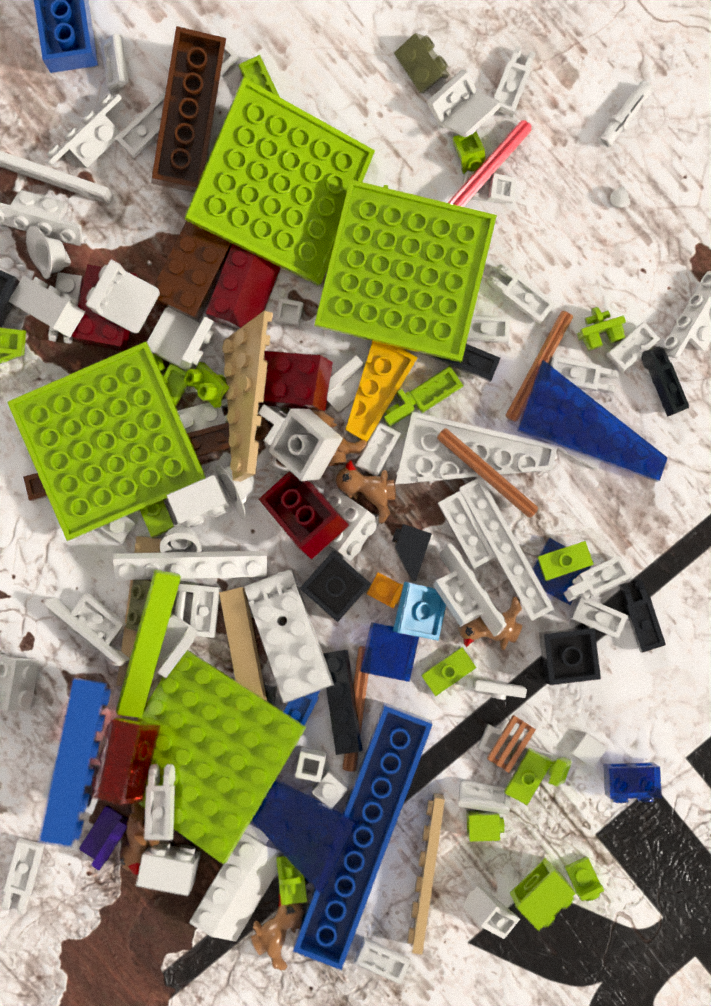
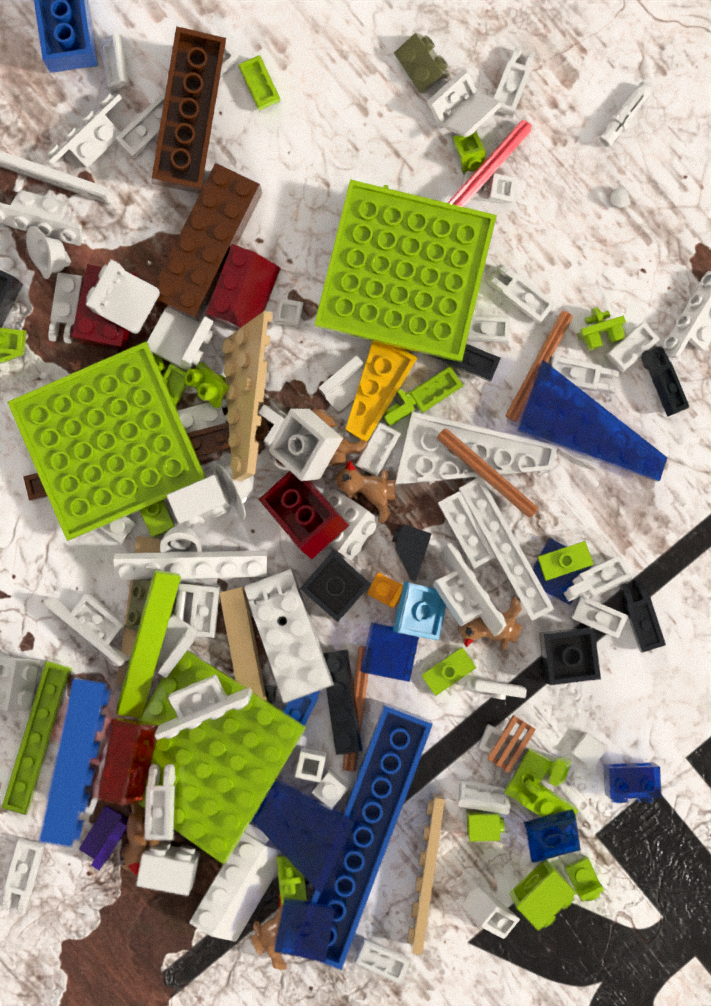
white brick [9,276,85,338] -> none
lime plate [184,78,375,286] -> none
dark red brick [259,351,333,411] -> none
none -> lime tile [1,661,72,815]
none -> white bracket [154,674,252,740]
none -> clear blue plate [274,897,336,962]
none -> lime hinge [514,779,578,829]
none -> clear blue tile [523,809,581,863]

